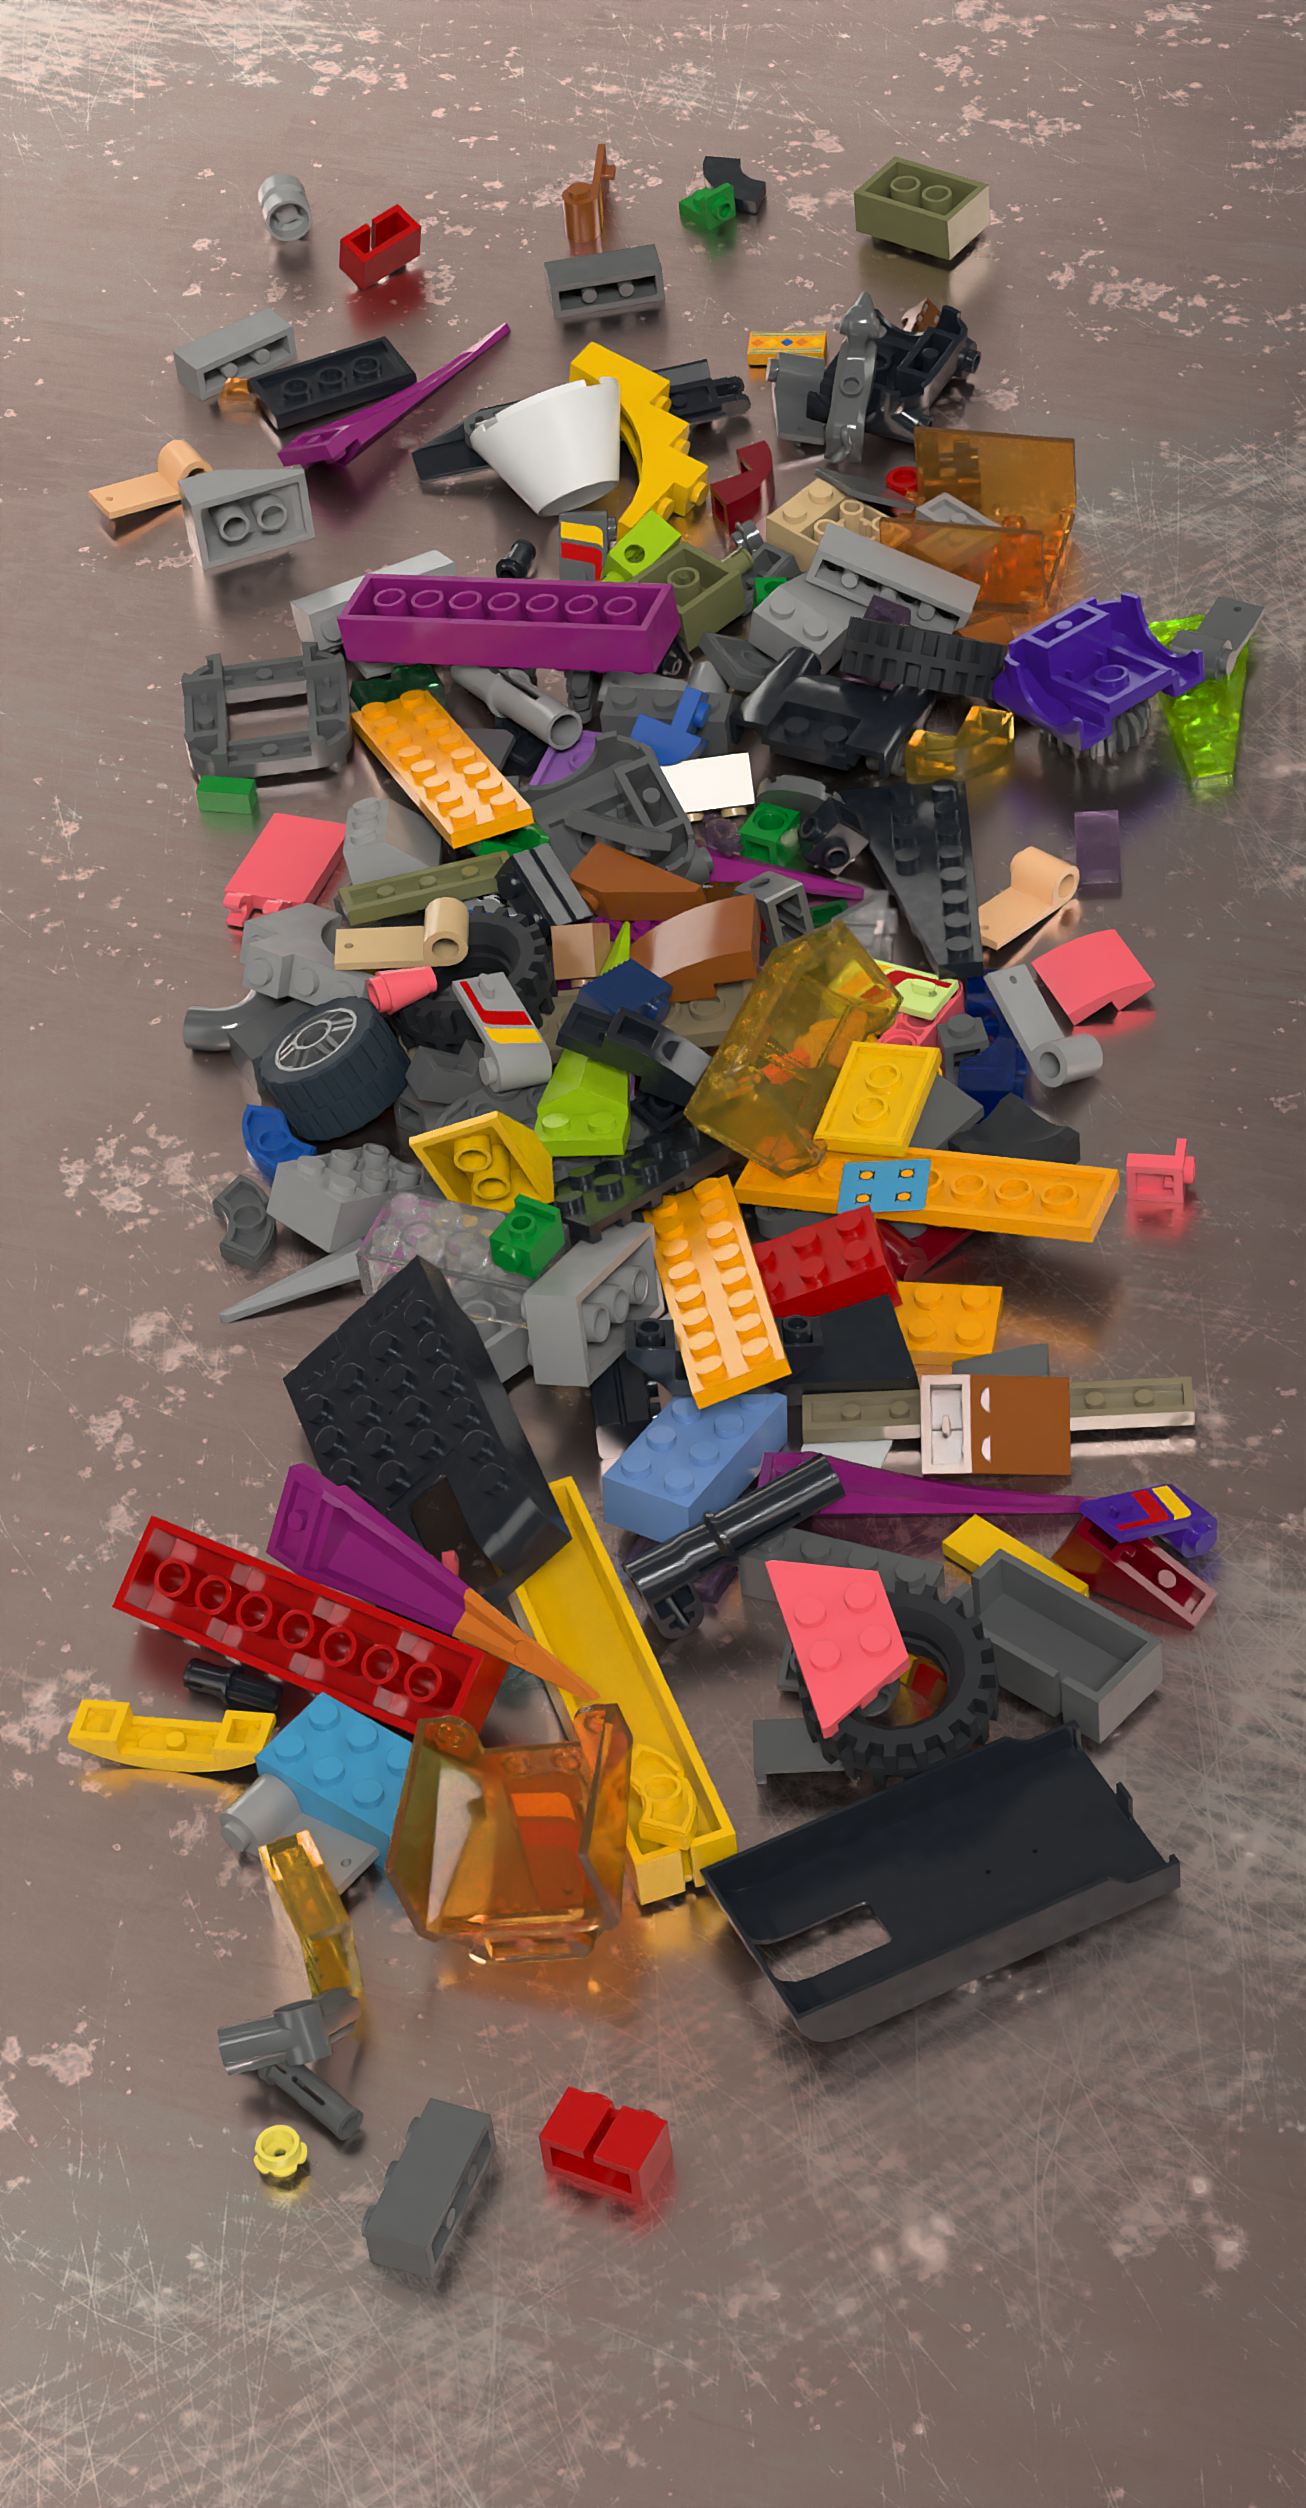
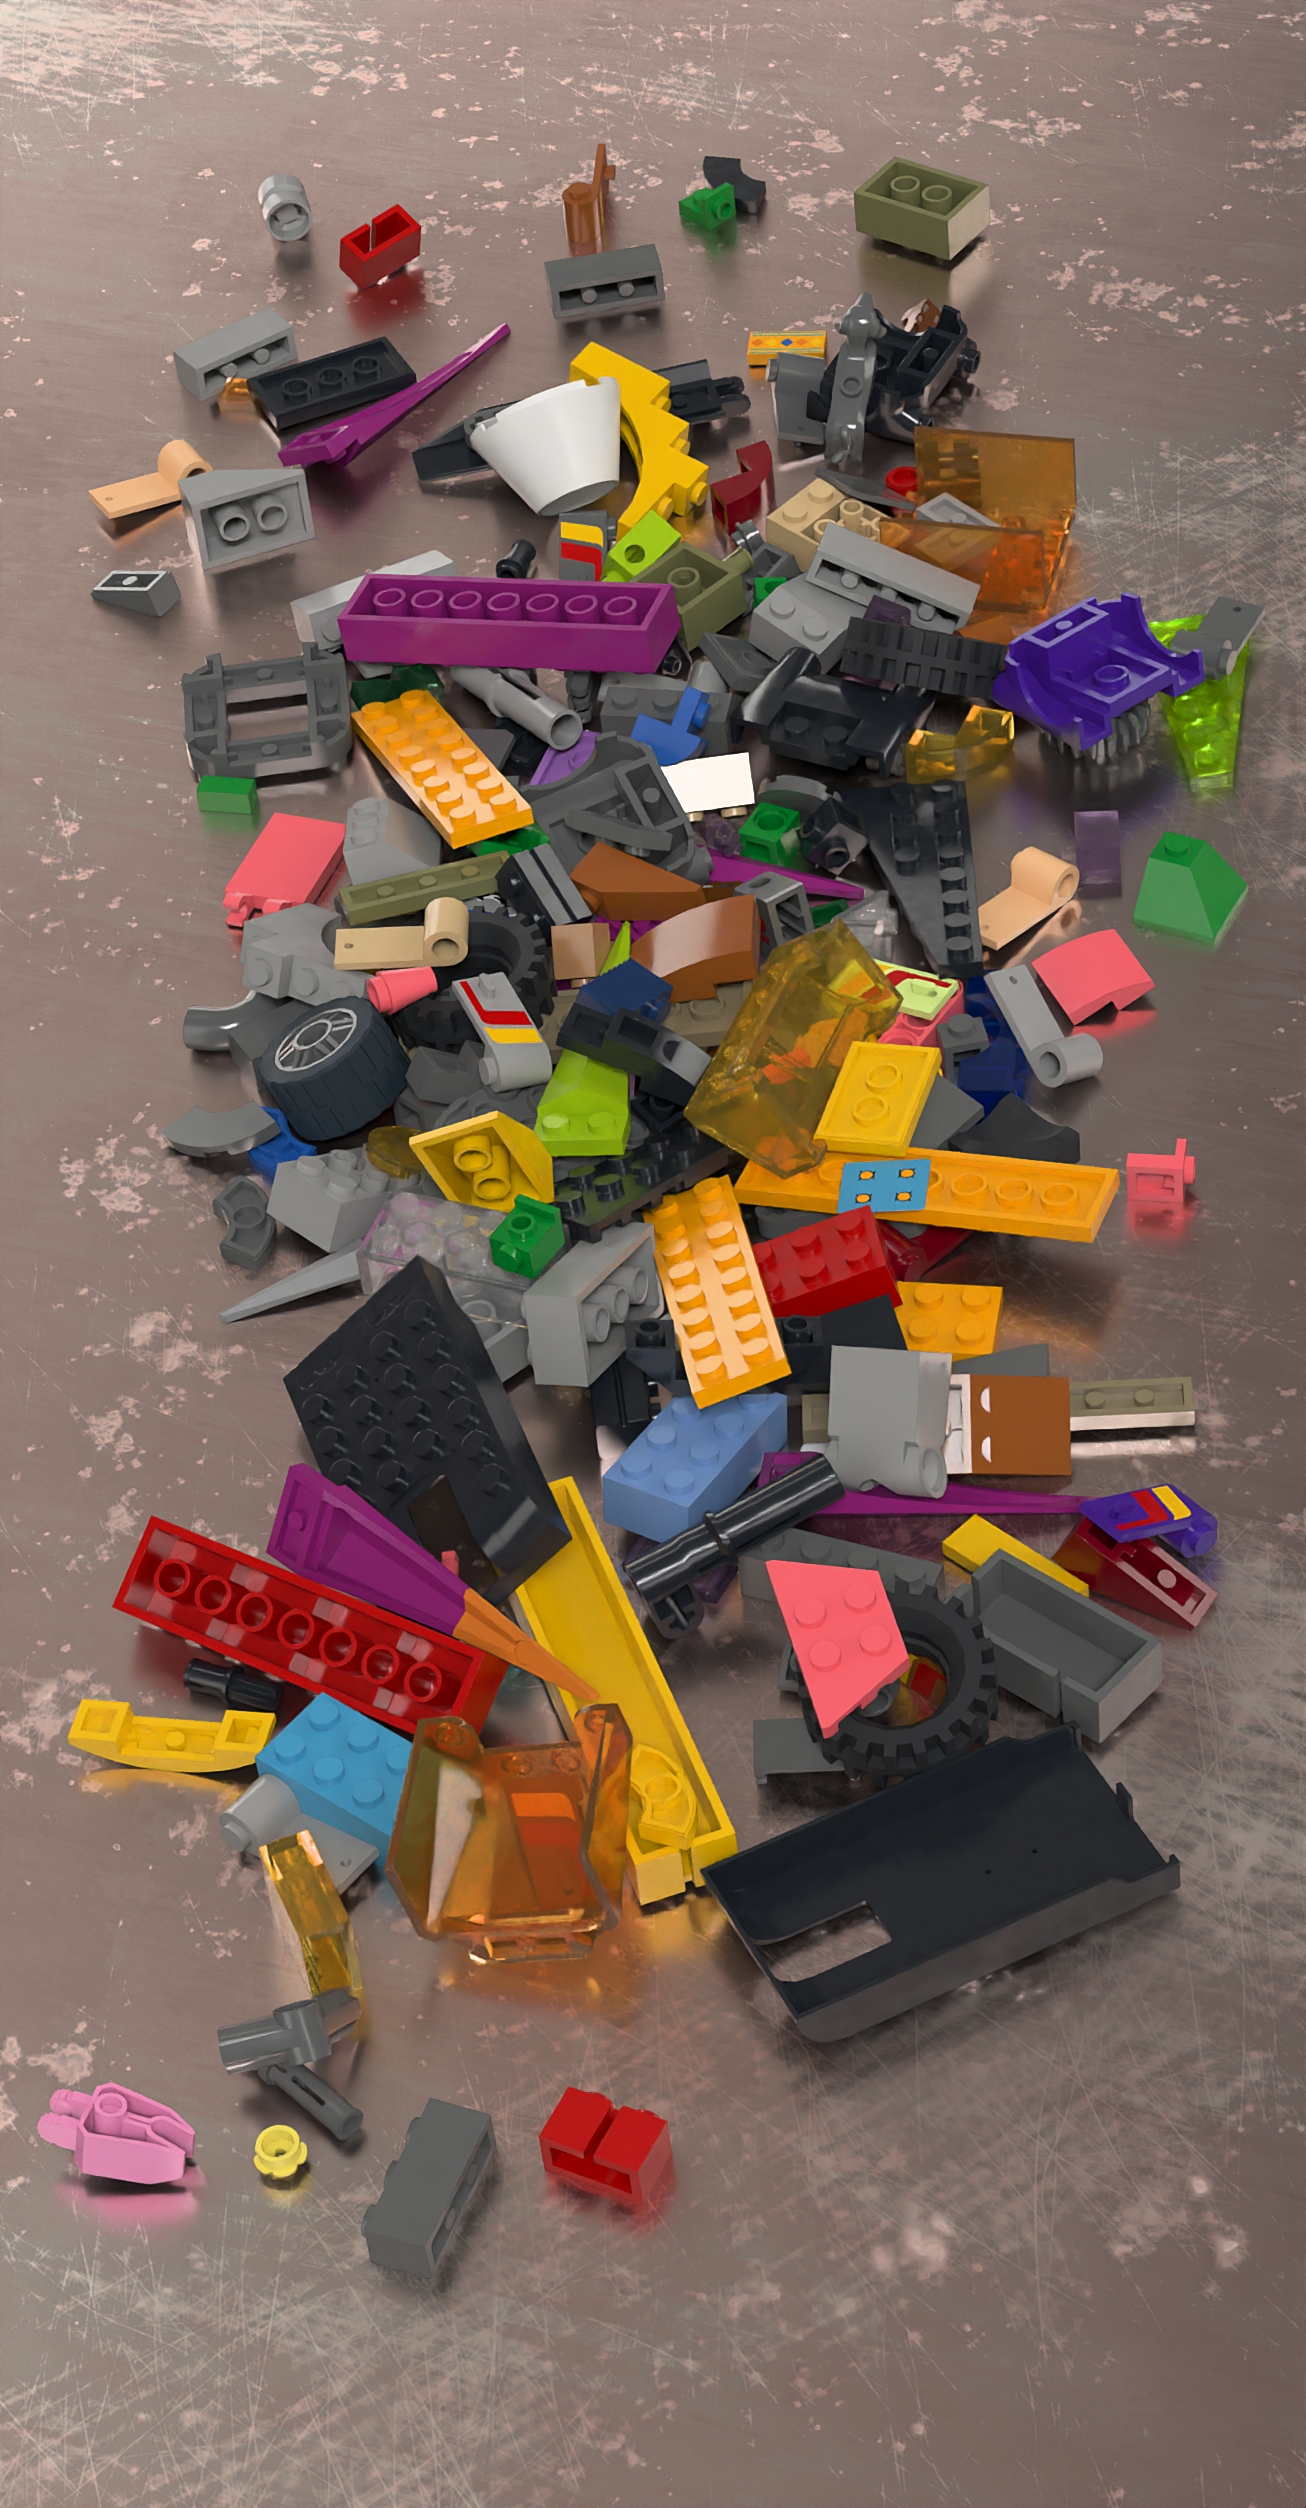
none -> bright pink hinge [36,2082,196,2184]
none -> dark grey slope [91,570,181,617]
none -> tile [160,1100,281,1157]
none -> clear yellow tile [365,1126,426,1179]
none -> light grey piece [824,1345,952,1499]
none -> green slope [1132,831,1248,945]

